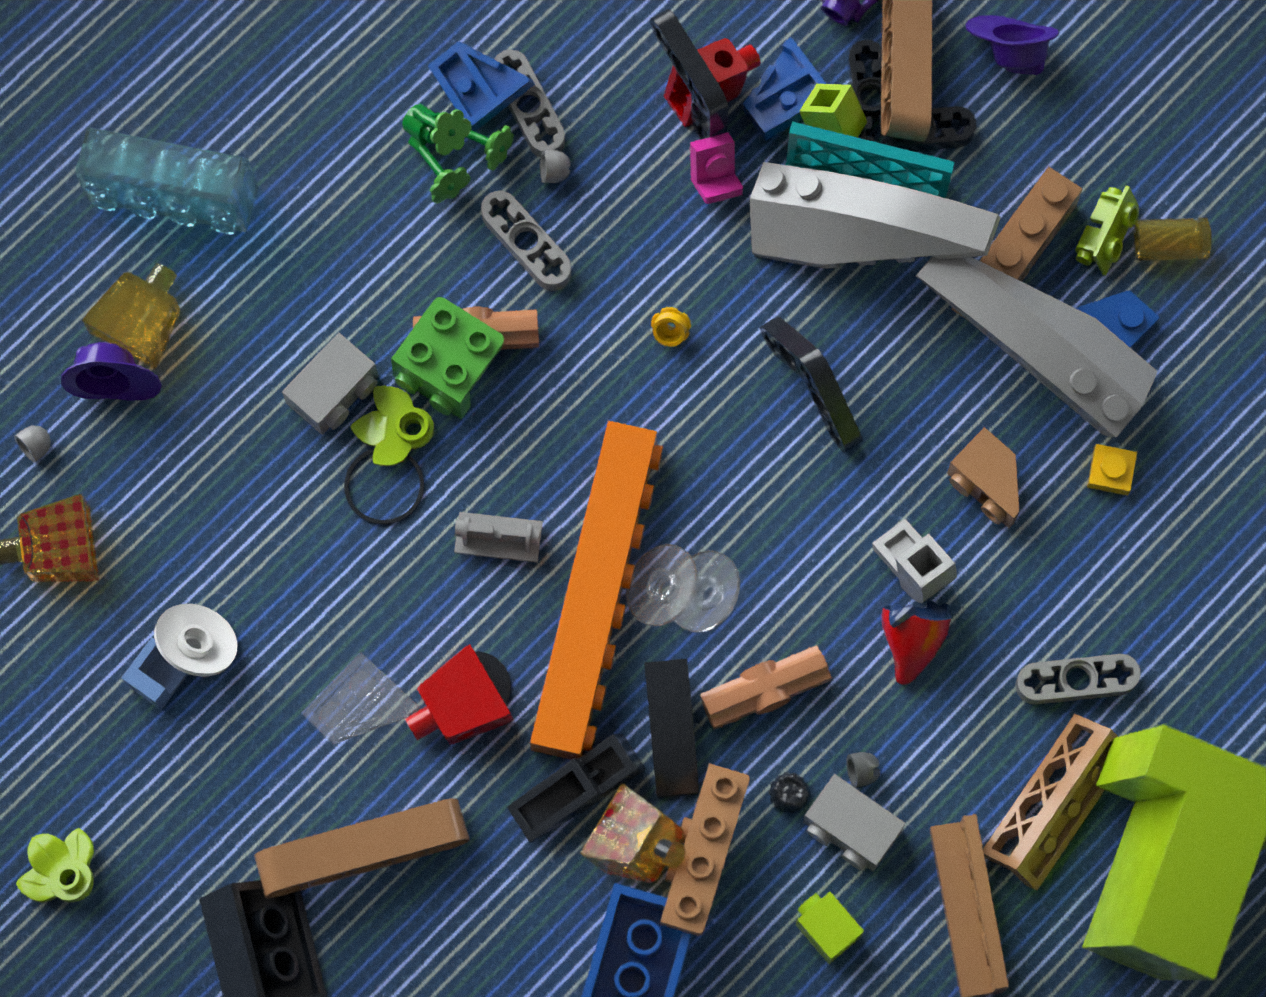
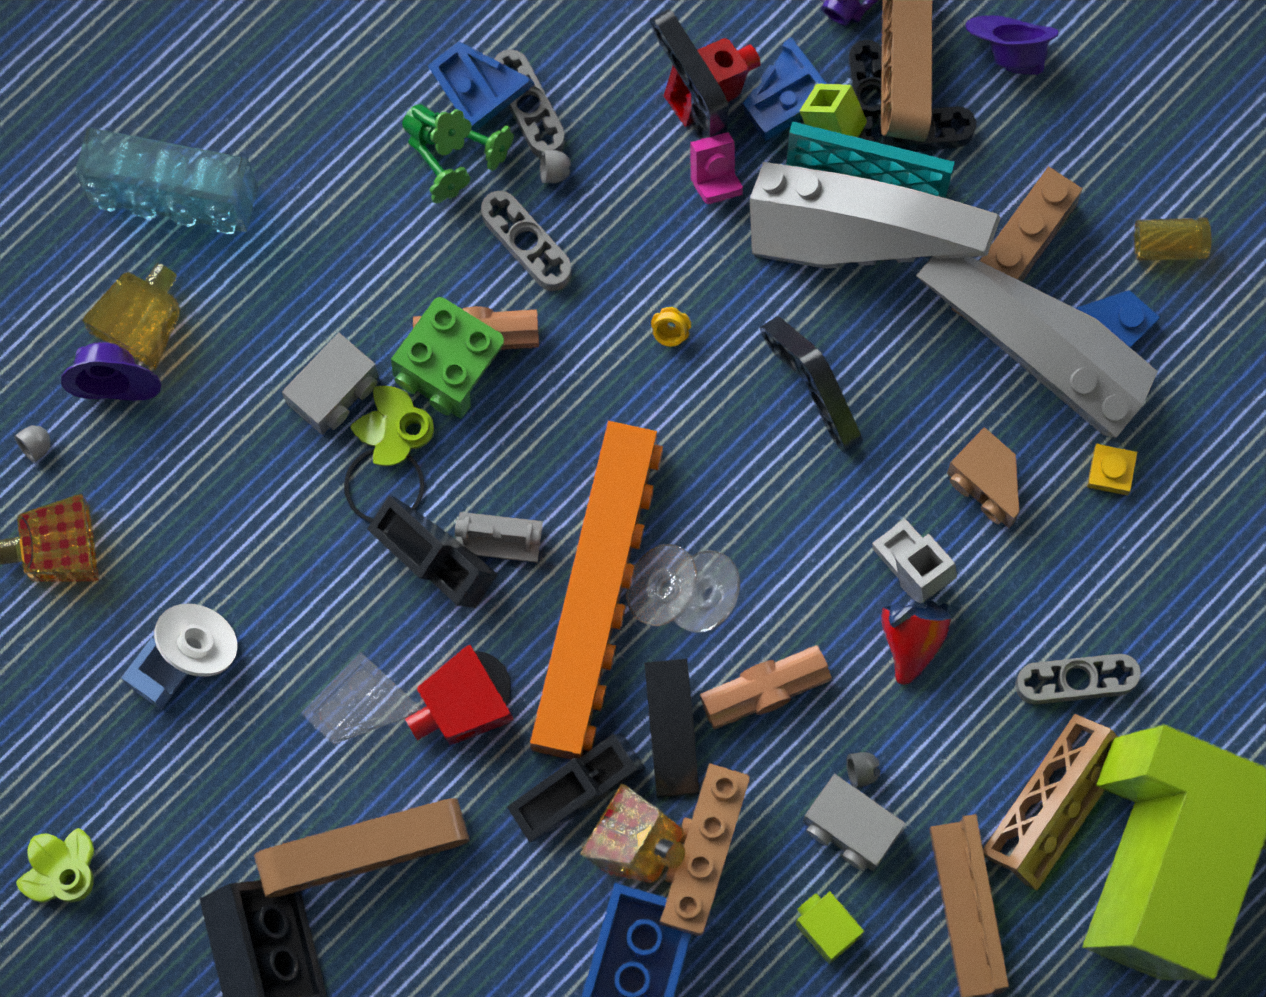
black piece [769,772,810,813] -> none
lime hinge [1075,186,1139,276] -> none
none -> black slope [367,495,498,608]

